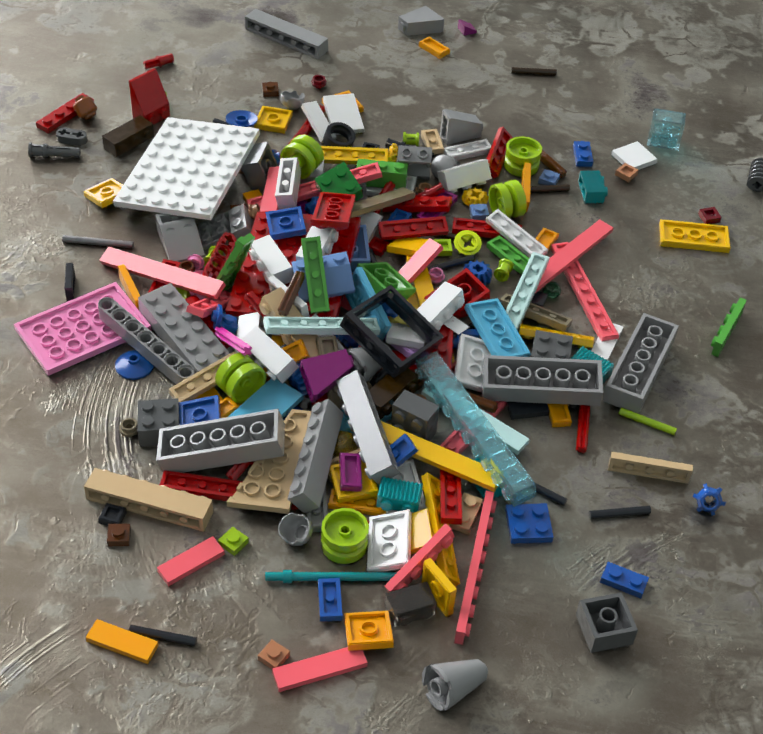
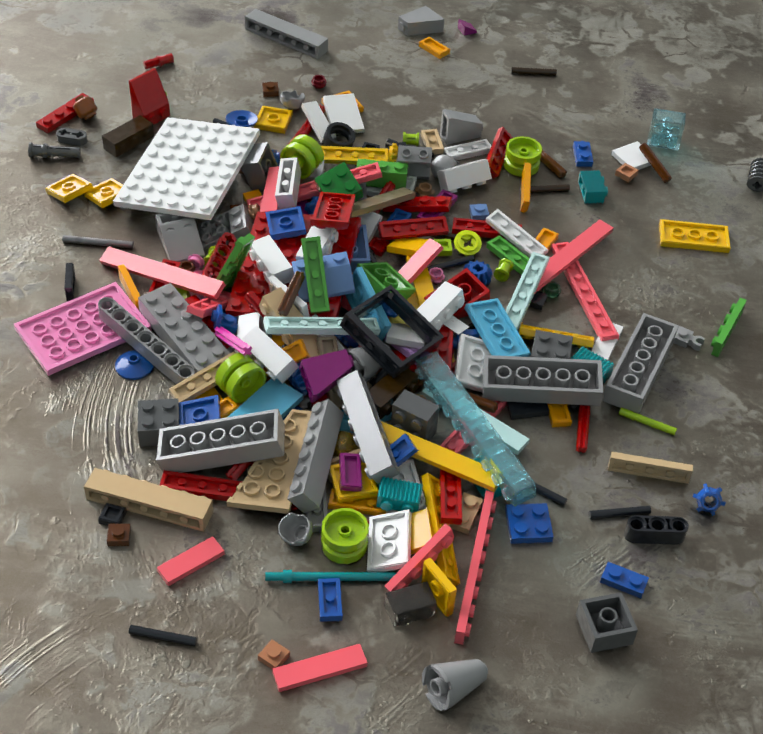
light orange tile [86,619,159,664] -> none
dark tan plate [119,418,138,437] -> none
lime plate [218,526,249,556] -> none
light orange tile [344,611,394,651] -> none
red axle [415,182,445,197] -> none
yellow gear [462,187,489,206] -> none
lime wheel [488,180,527,218] -> none
dark tan plate [499,293,573,332] -> none
medium blue plate [538,169,560,185] -> none
dark red plate [698,207,722,224] -> none
none -> yellow tile [45,174,93,203]
none -> black beam [624,515,689,545]
none -> reddish brown axle [639,143,672,183]
none -> light grey plate [674,326,705,351]

